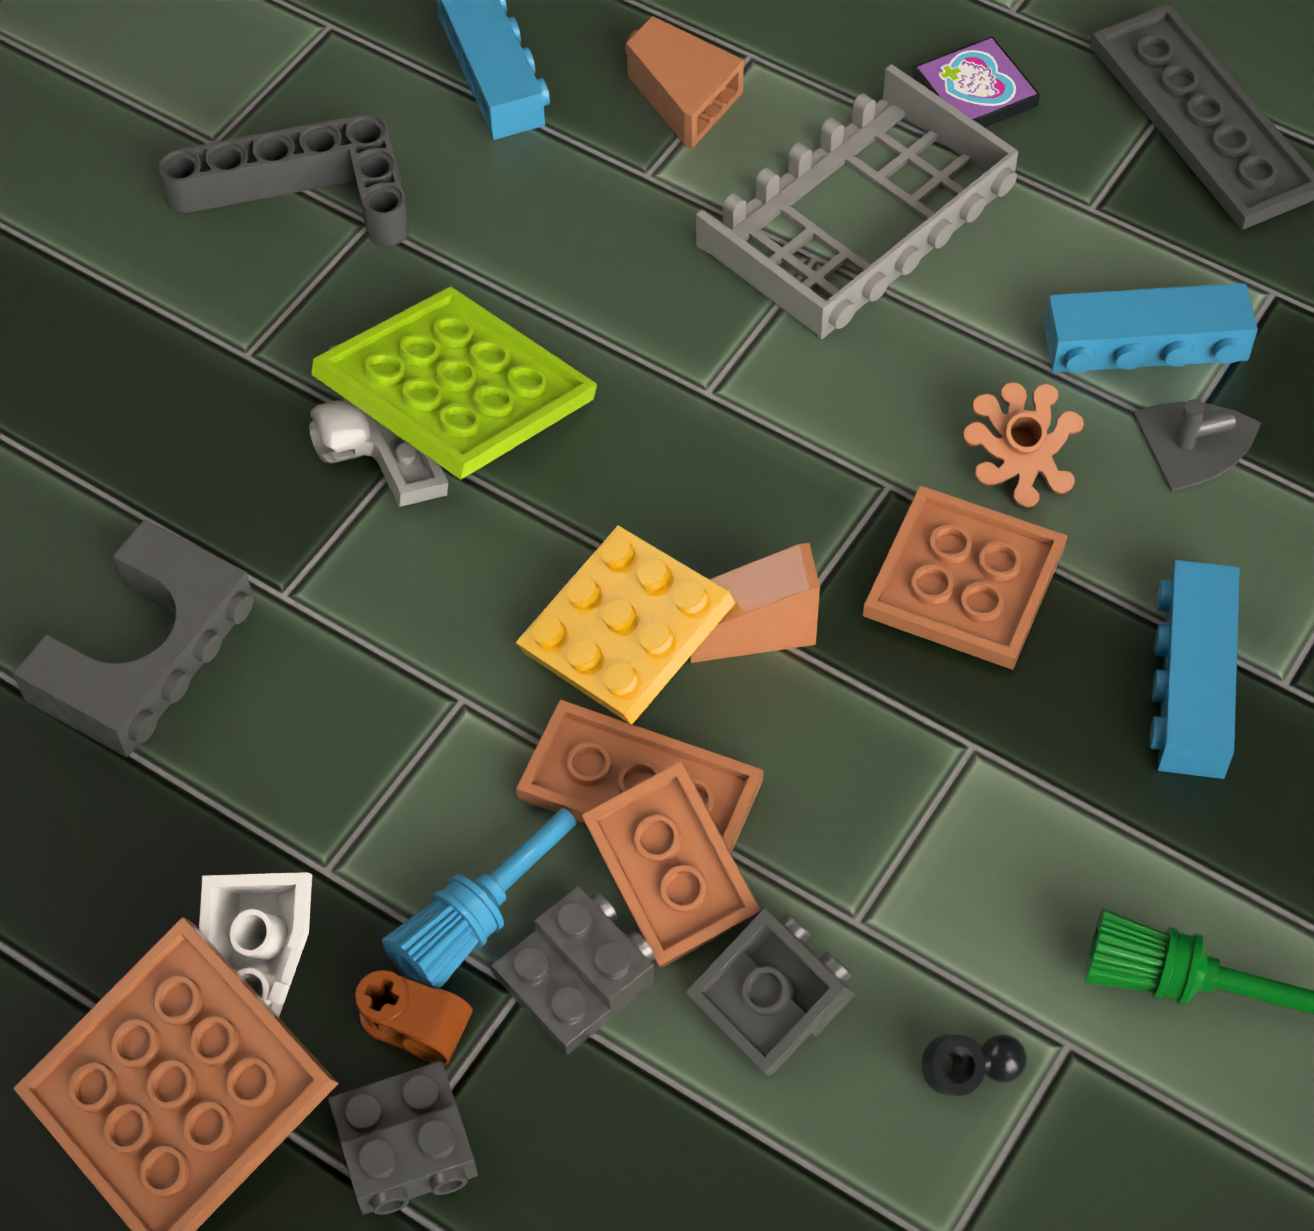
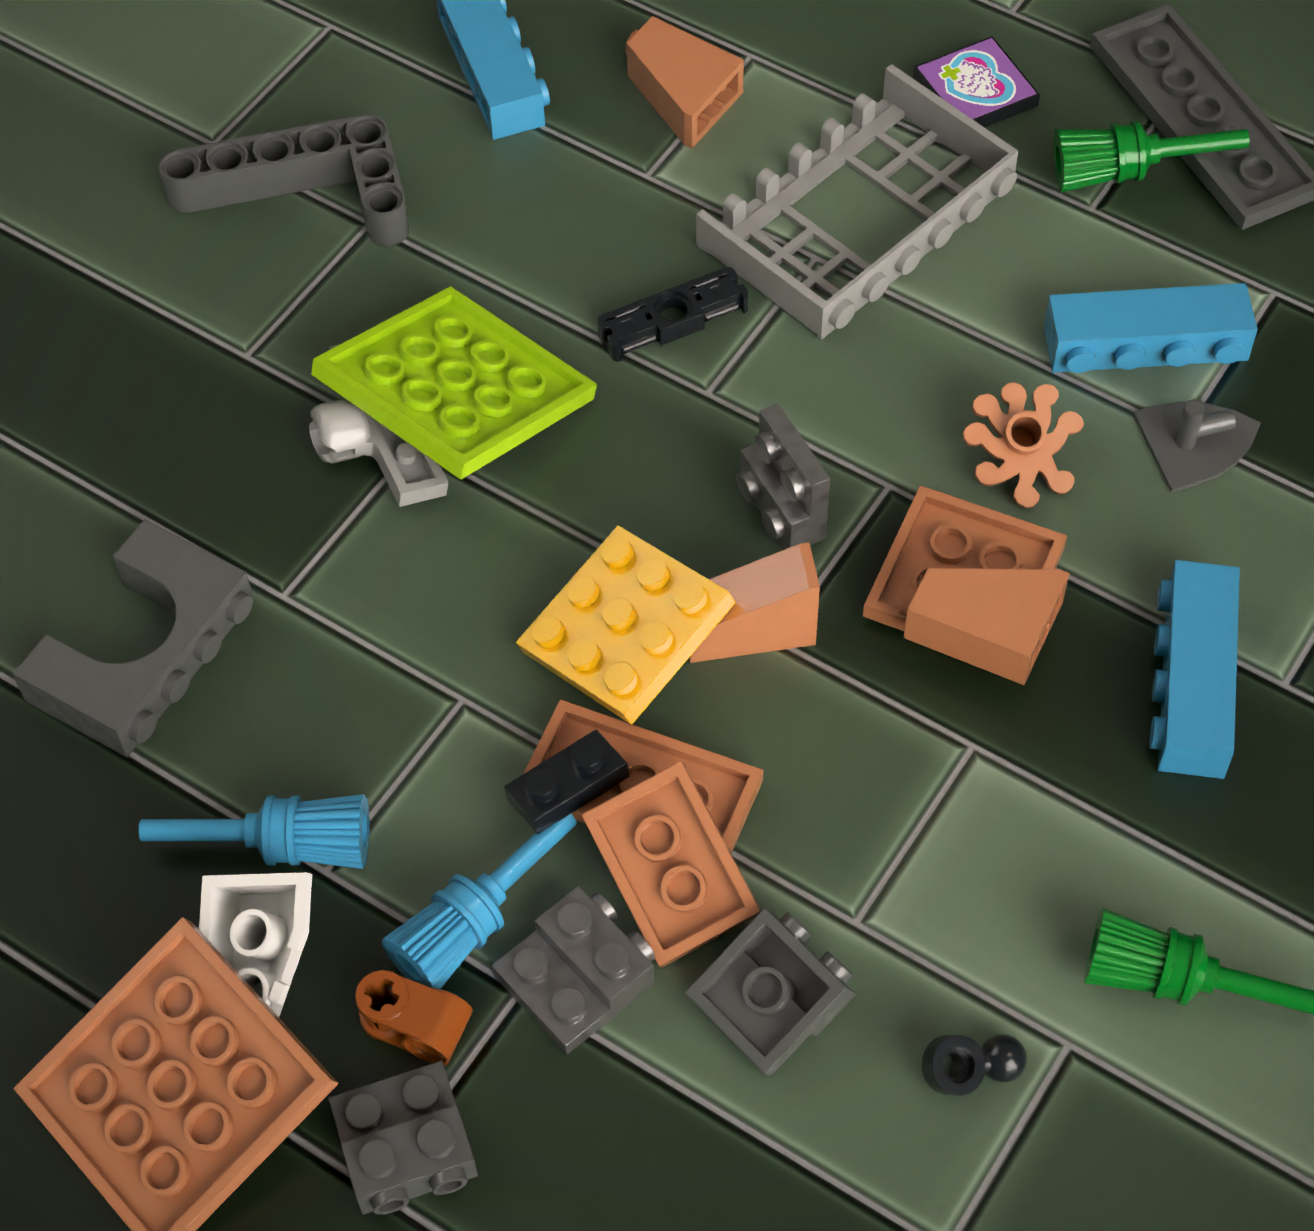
none -> dark azure piece [139,794,370,869]
none -> black plate [504,729,630,835]
none -> black piece [598,267,748,362]
none -> flat silver plate [736,403,830,549]
none -> nougat slope [899,568,1070,685]
none -> green piece [1053,121,1250,193]

